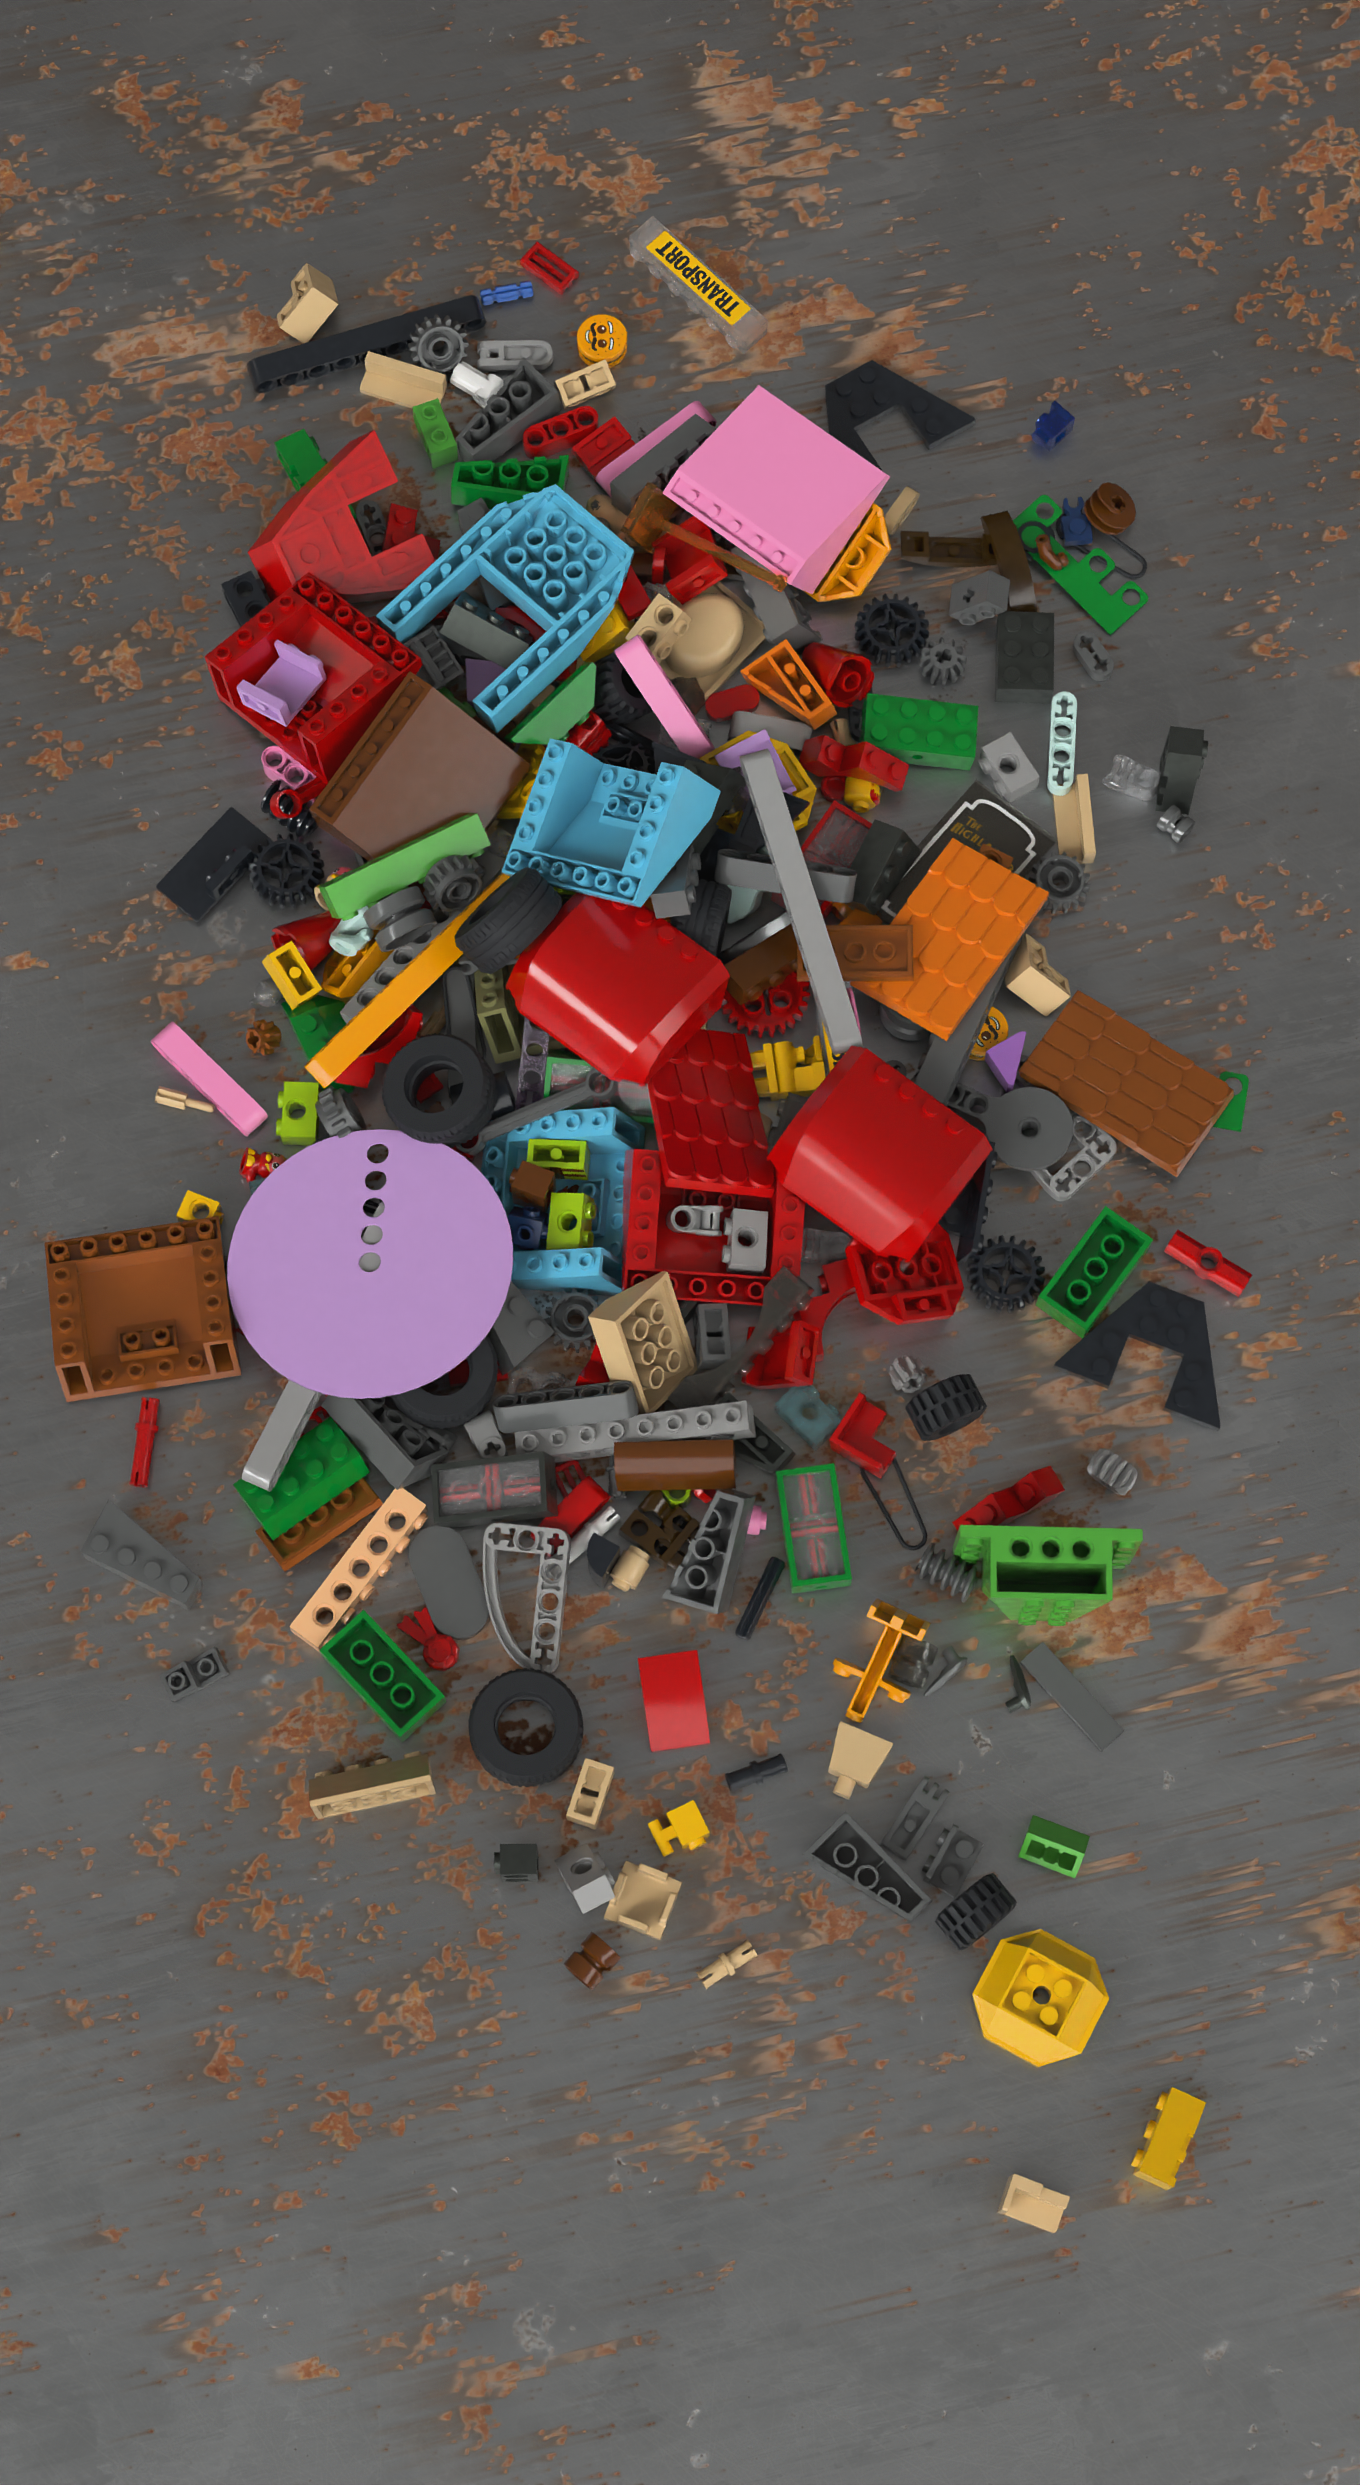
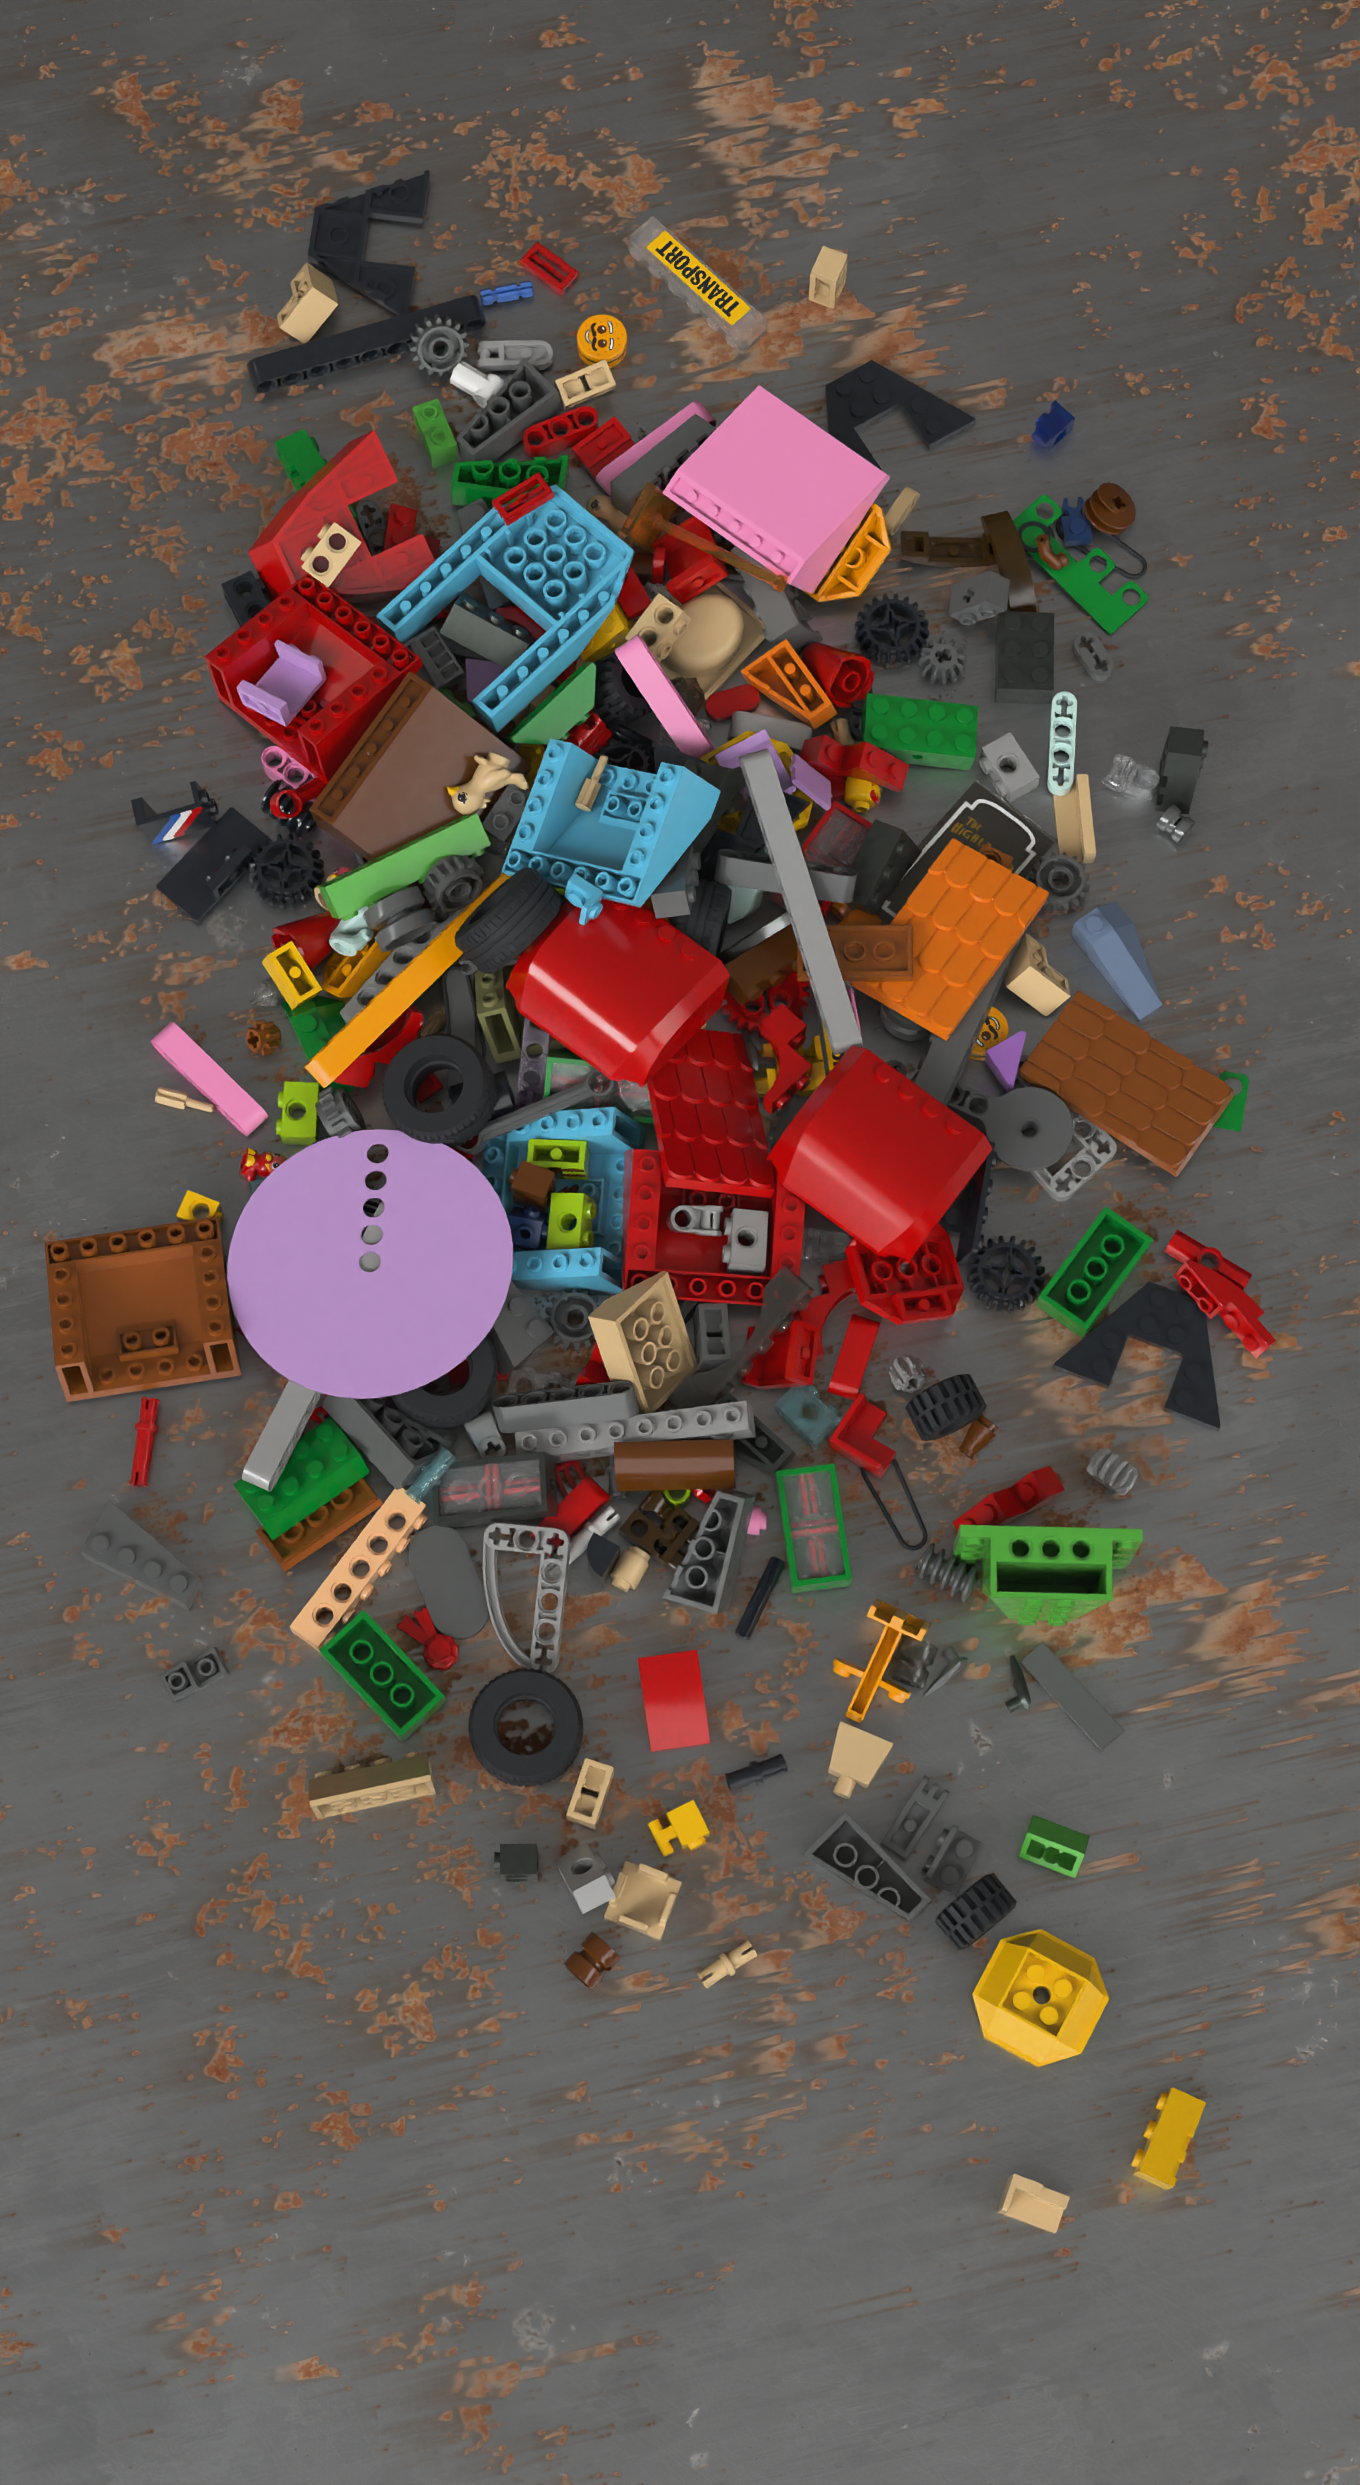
tan panel [360,351,447,408] -> none
none -> black panel [131,781,219,844]
none -> tan brick [300,522,362,587]
none -> black wing [308,170,430,316]
none -> clear light blue pin [404,1447,457,1505]
none -> tan animal [447,752,529,814]
none -> dark grey hinge [482,784,531,842]
none -> red tile [491,472,554,526]
none -> medium azure bracket [565,873,603,926]
none -> tan axle [575,755,608,812]
none -> pearl dark grey bar [741,1029,776,1071]
none -> red arch [760,1003,812,1115]
none -> lavender piece [789,753,833,811]
none -> tan brick [809,246,848,309]
none -> red beam [827,1314,880,1401]
none -> reddish brown cone [958,1415,999,1460]
none -> sand blue wedge [1071,902,1162,1022]
none -> red slope [1174,1260,1276,1359]

